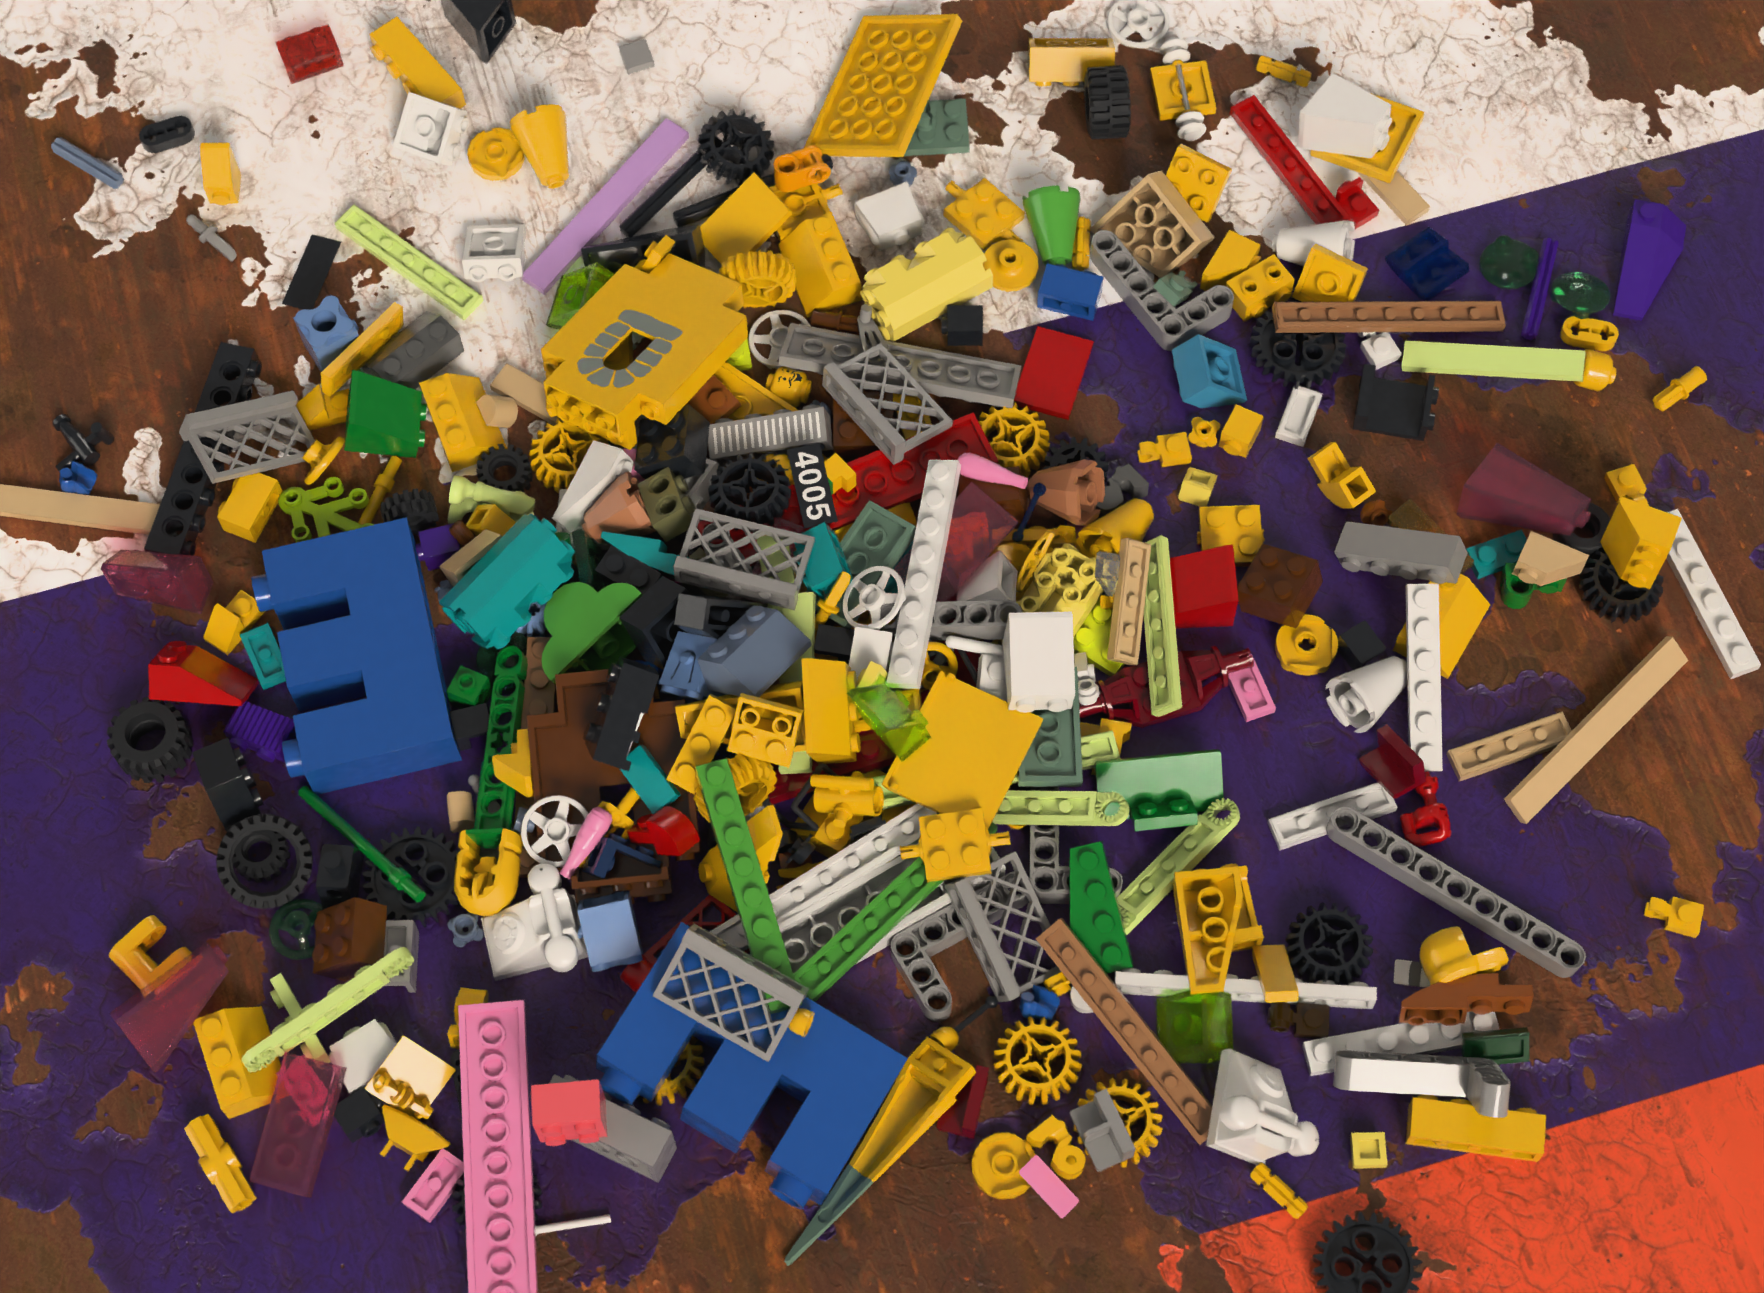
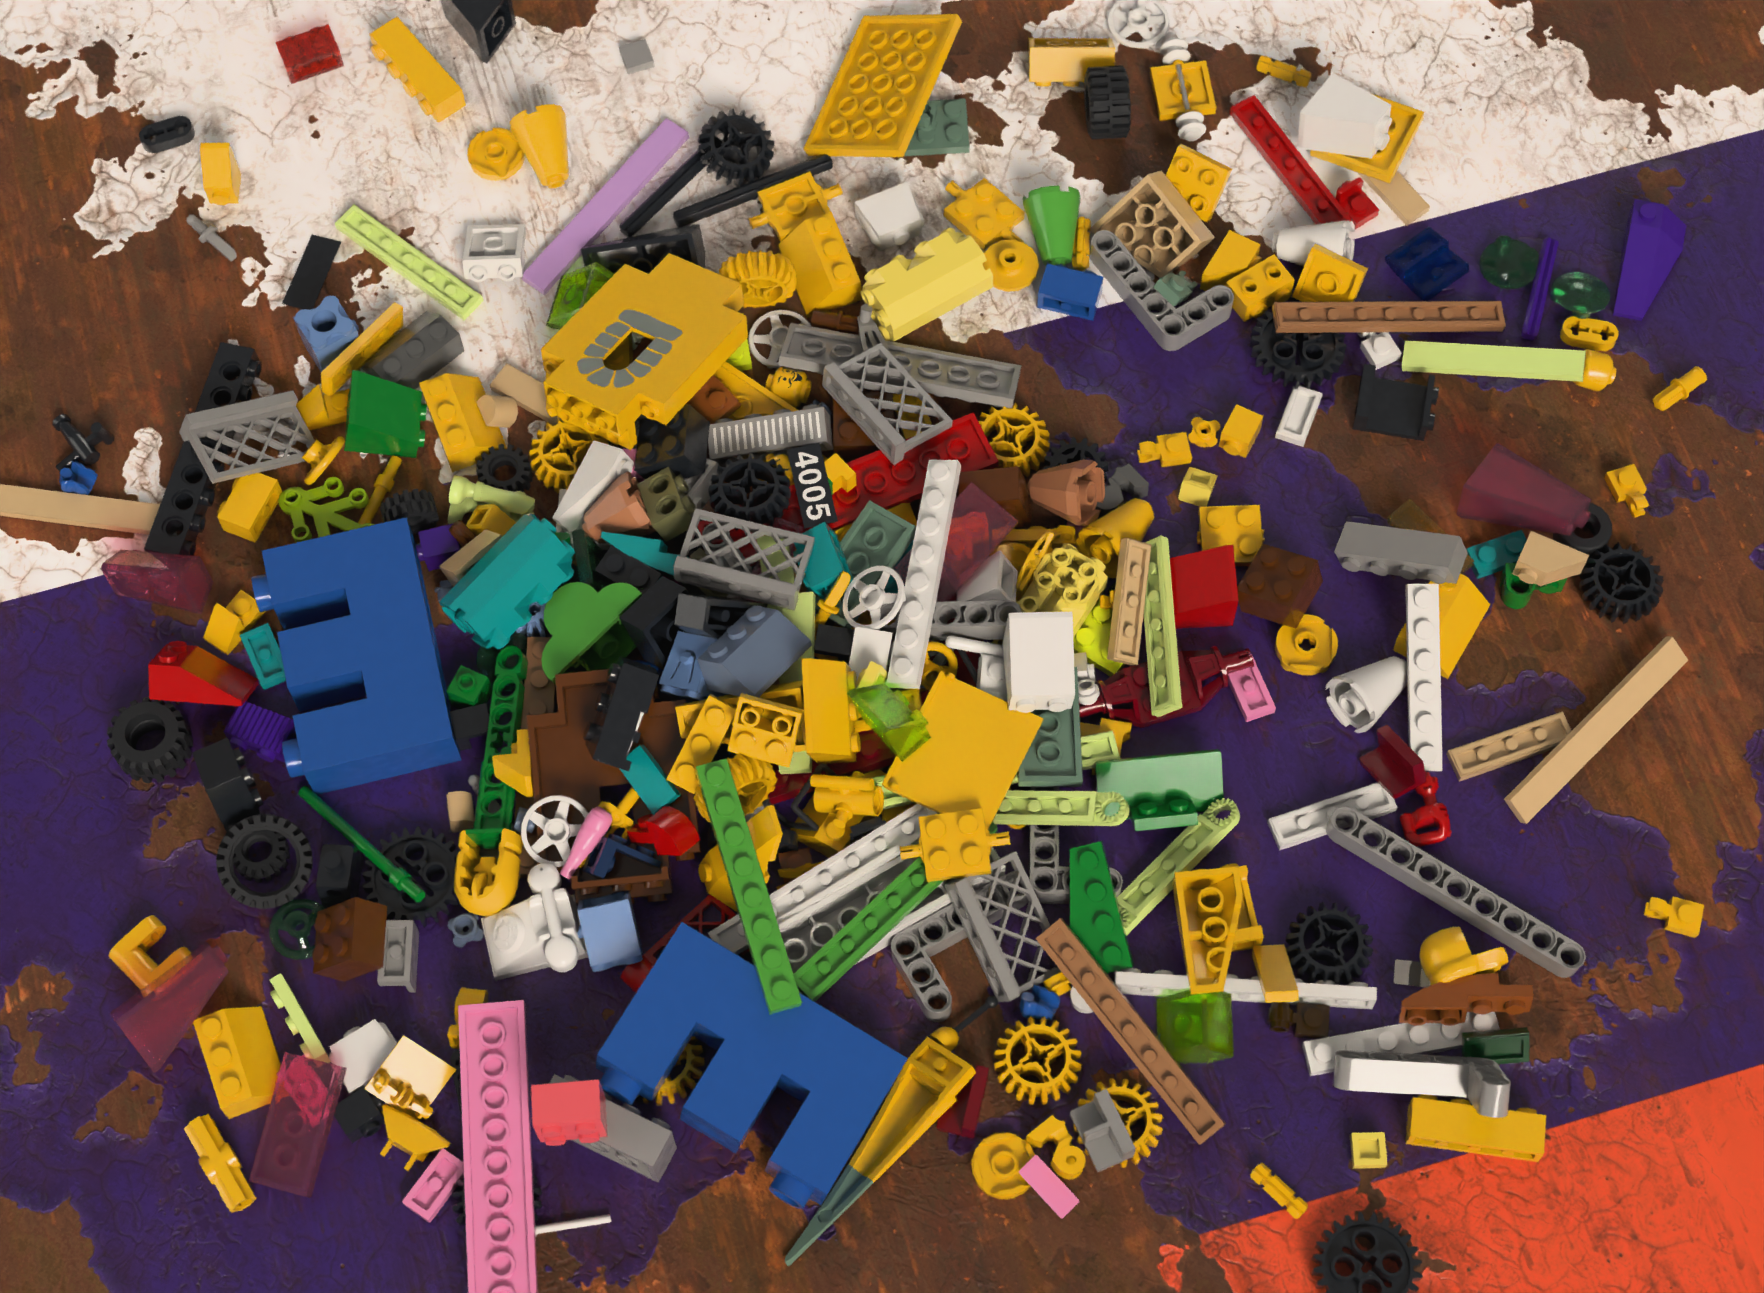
sand blue axle [51,137,124,189] -> none
yellowish green plate [241,947,414,1073] -> none
white plate [393,92,469,166] -> none
yellow plate [634,235,675,274] -> none
light grey fence [653,924,809,1062] -> none
yellow tile [700,172,793,265] -> none
light orange piece [773,145,831,192] -> none
black plate [786,833,816,866] -> none
yellow hinge [788,1008,814,1037] -> none
sand blue plate [889,161,917,187] -> none
black brick [942,305,983,346] -> none
bright pink piece [958,452,1028,489] -> none
clear blue hinge [1012,483,1046,543] -> none
red tile [1013,326,1094,420] -> none
clear slope [1095,551,1120,596] -> none
dark azure slope [1172,334,1247,409] -> none
white piece [1206,1049,1319,1165] -> none
yellow brick [1307,442,1376,509] -> none
black panel [1337,620,1386,670] -> none
dark orange plate [1360,499,1392,526] -> none
yellow slope [1600,496,1682,589] -> none
white plate [1666,509,1761,679] -> none

